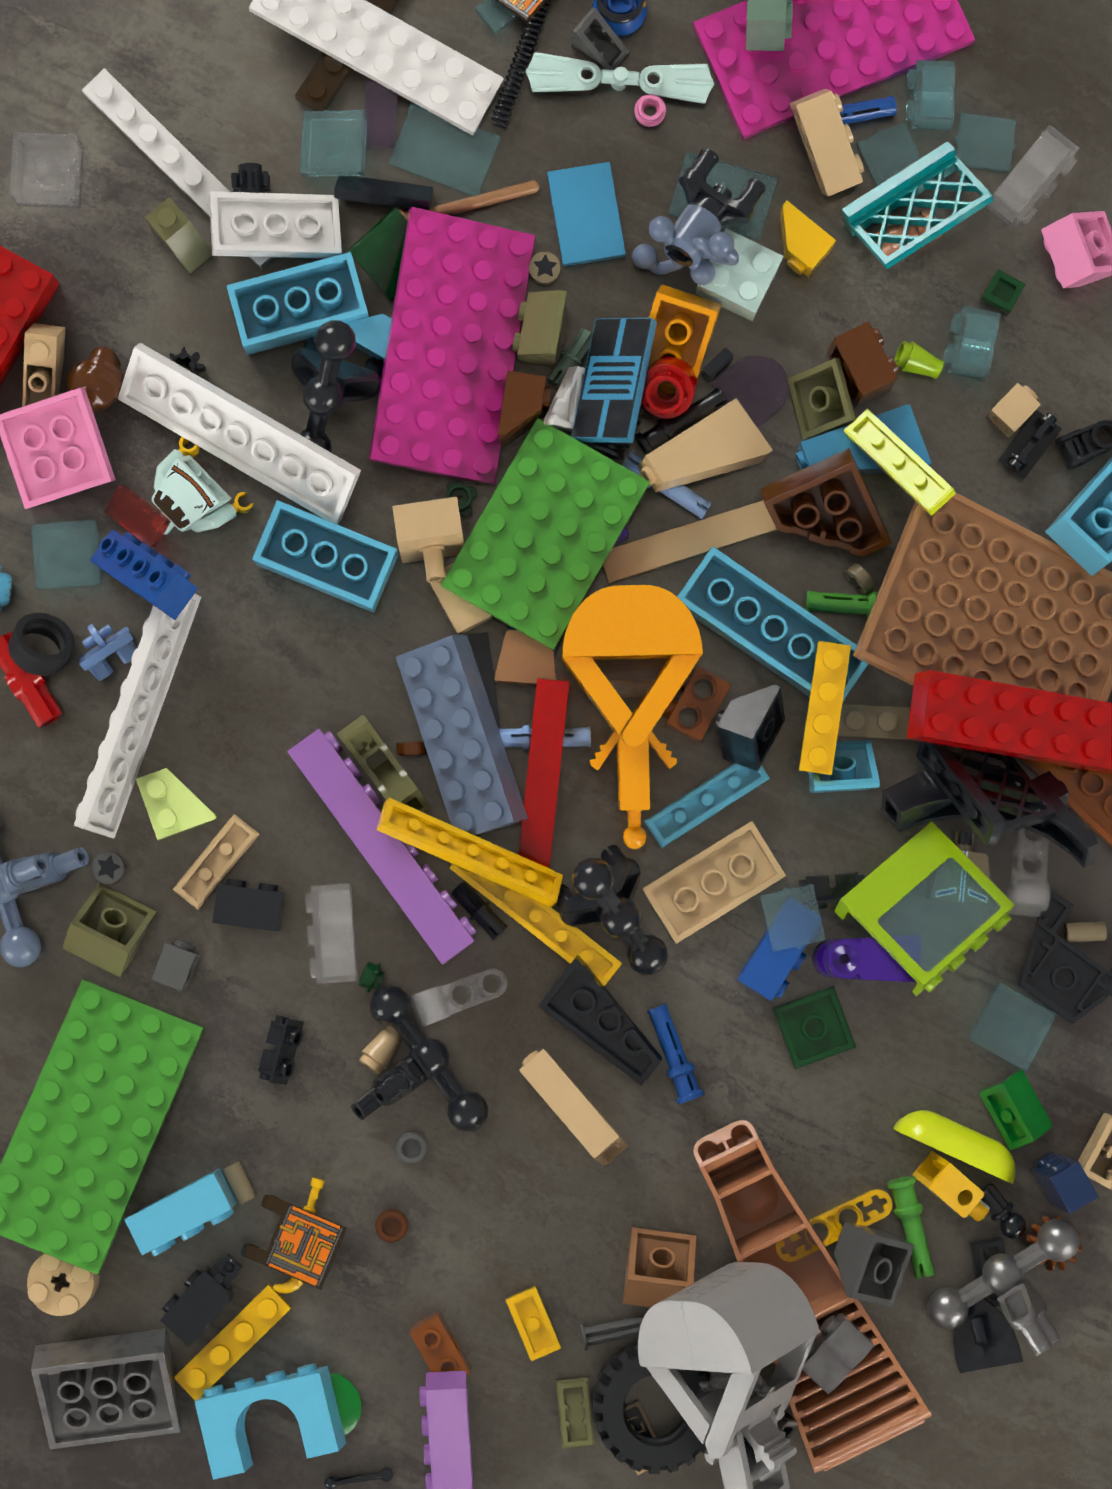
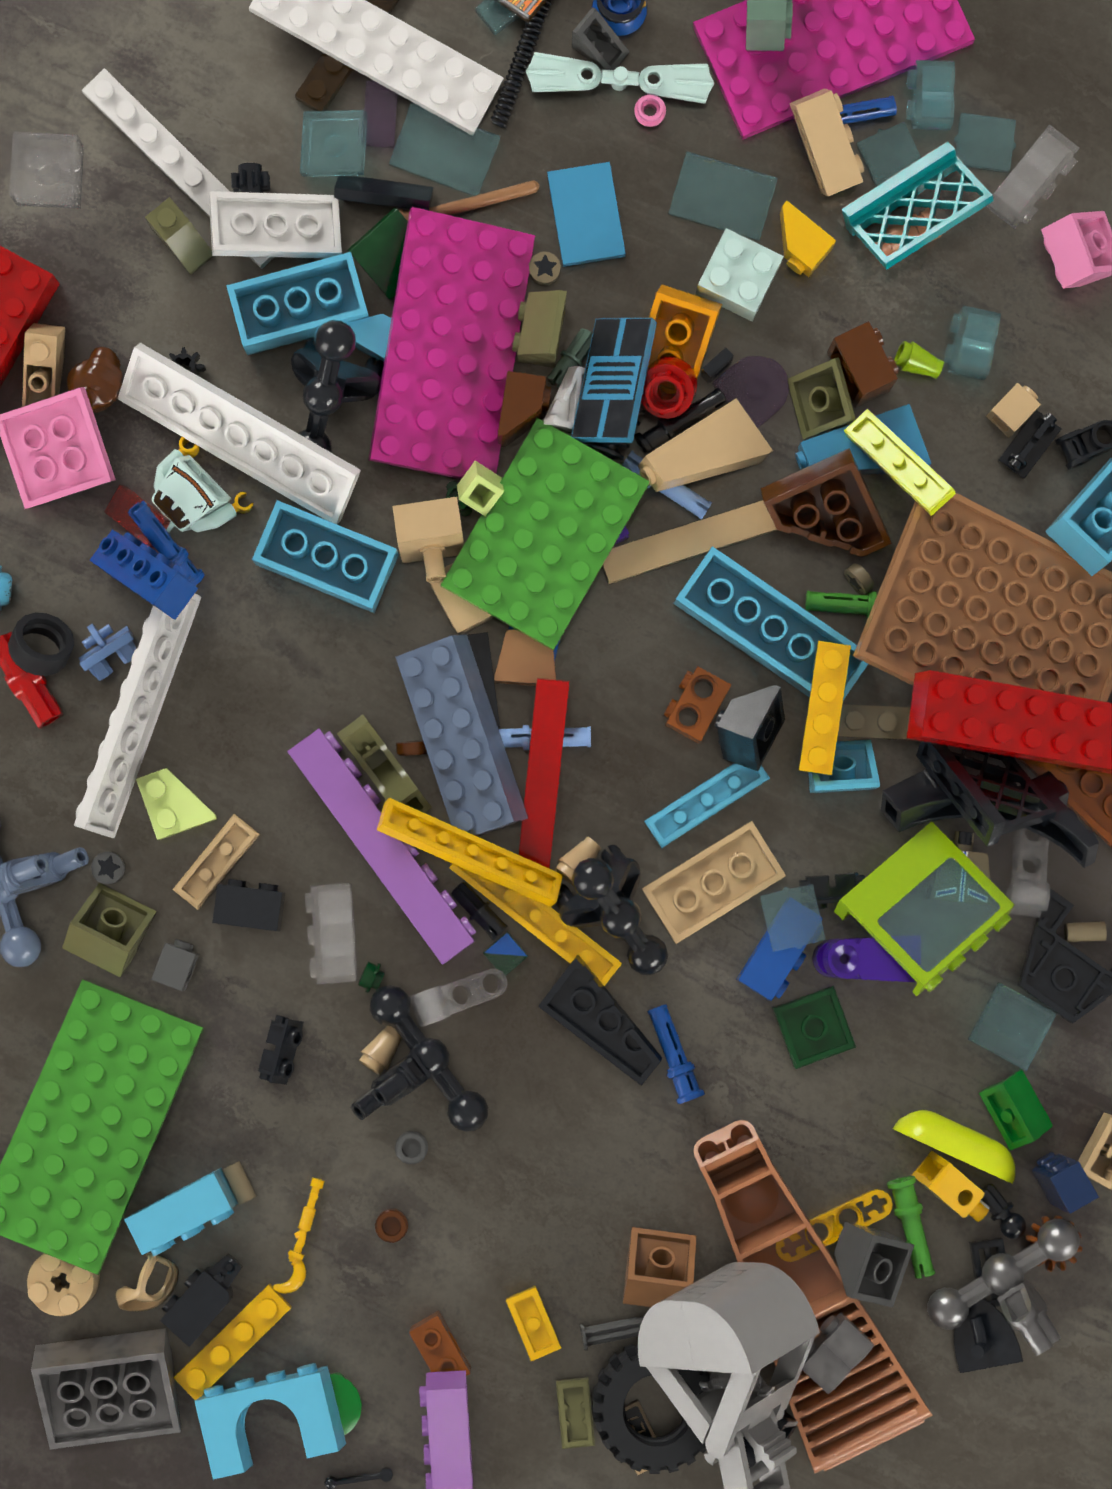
clear light blue tile [31,519,102,590] -> none
flag [241,1195,347,1290] -> none
tan slope [519,1048,629,1167] -> none
light orange piece [561,585,703,849] -> none
wheel [632,148,766,285] -> none
dark green plate [981,269,1025,314] -> none
none -> tan piece [115,1253,178,1311]
none -> blue pin [128,501,205,586]
none -> yellowish green brick [457,461,504,517]
none -> tile [483,932,528,977]
none -> tan cone [555,837,601,885]

